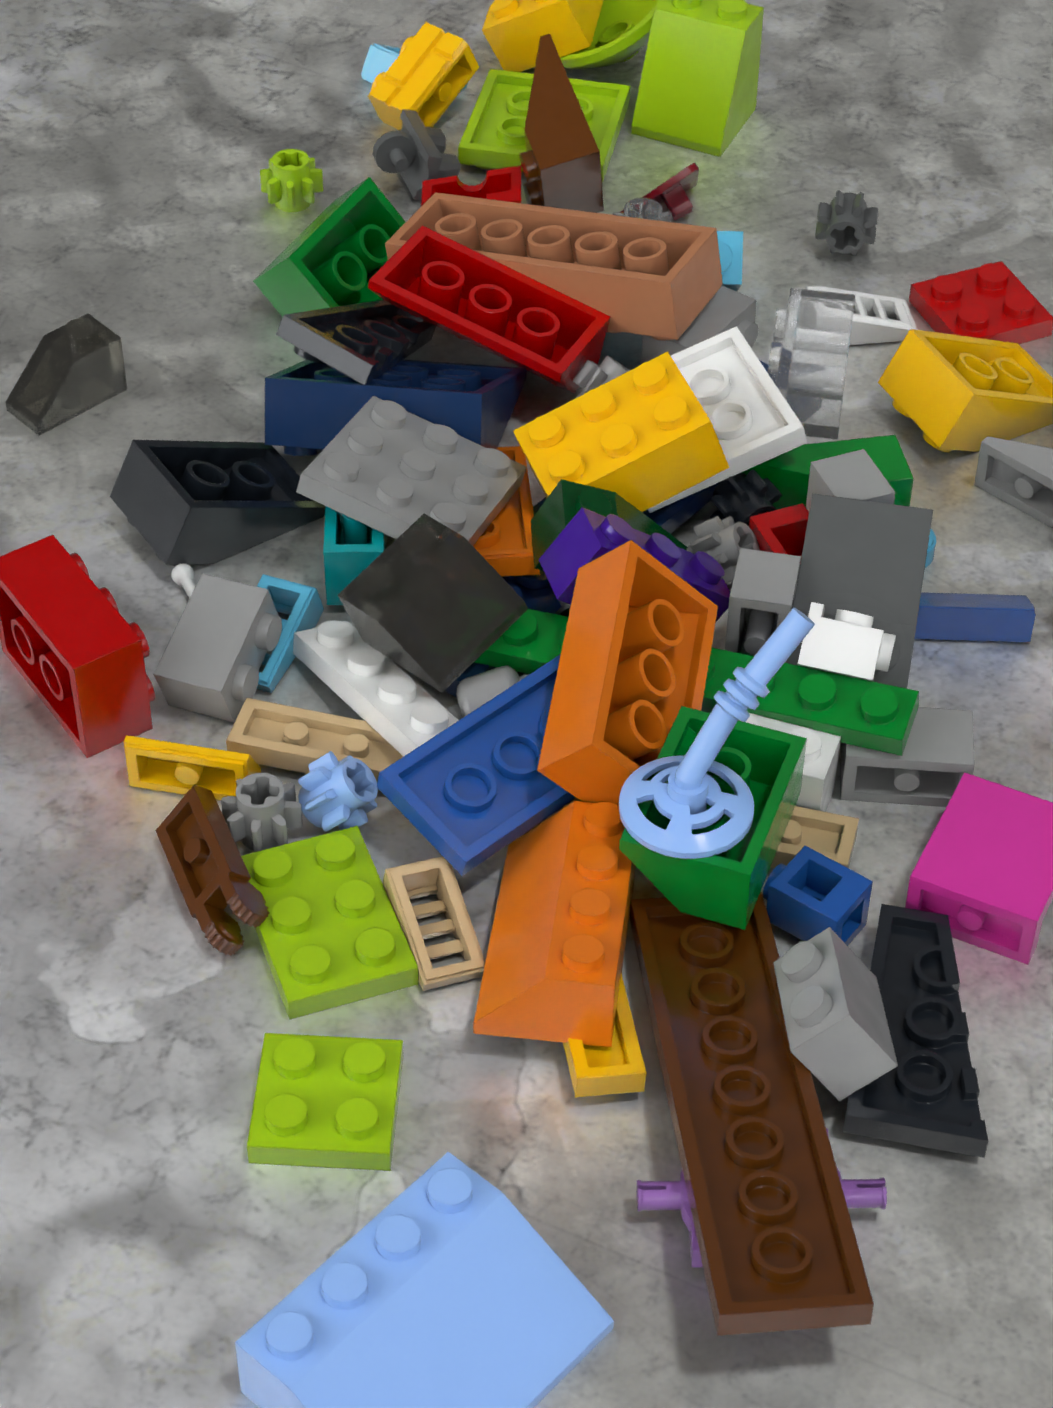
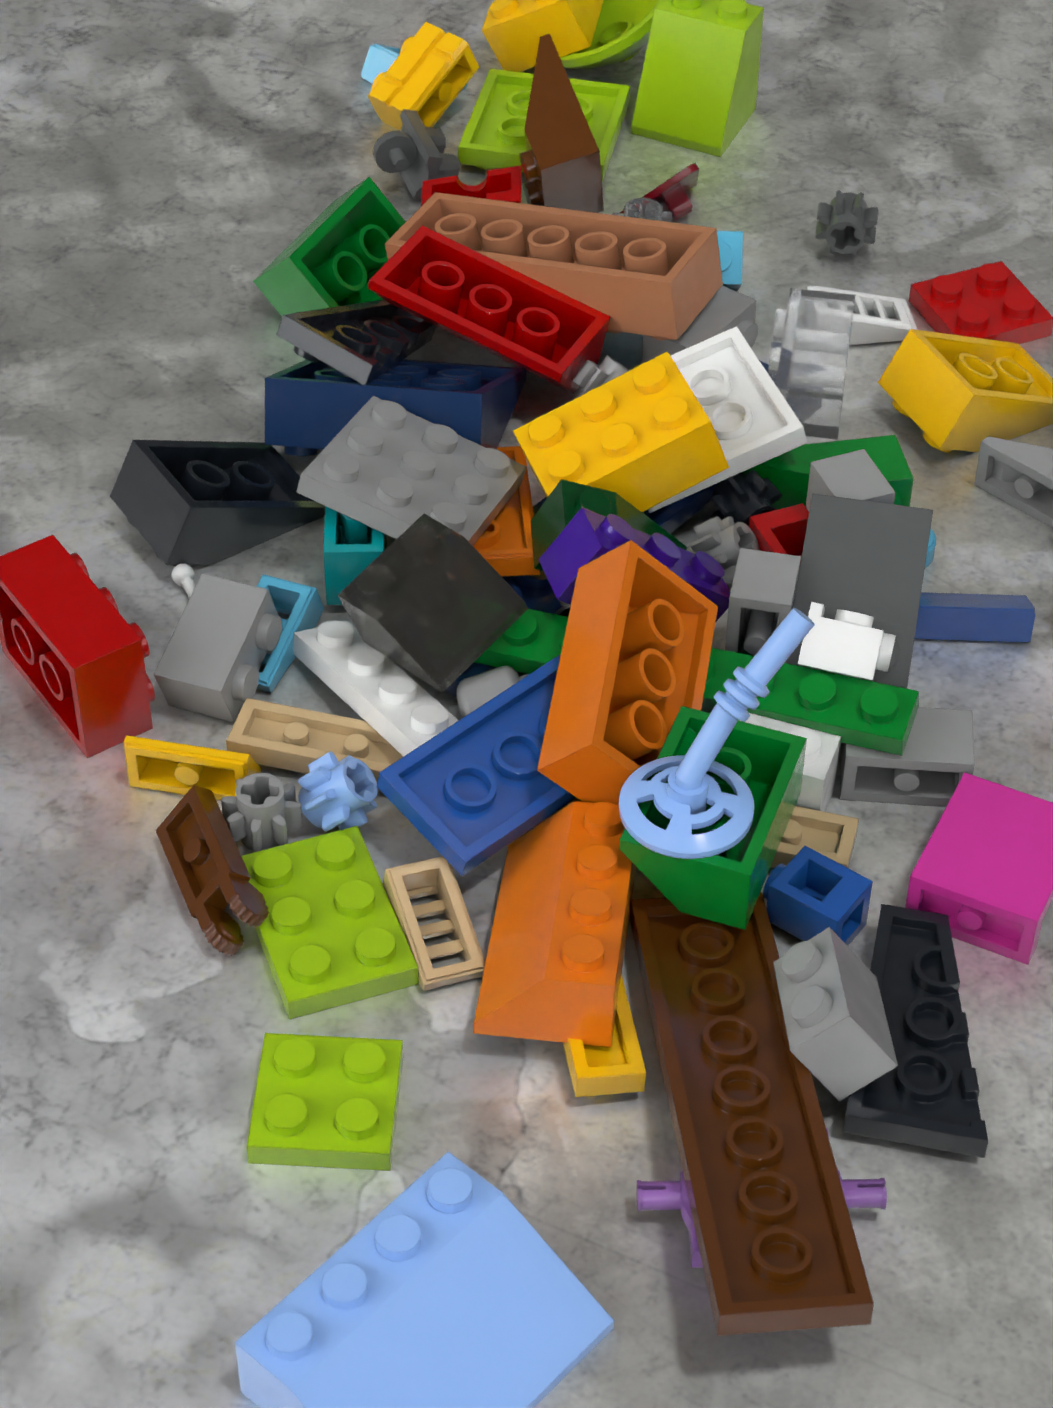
clear smoke slope [6,313,127,436] -> none
lime gear [260,149,323,212] -> none

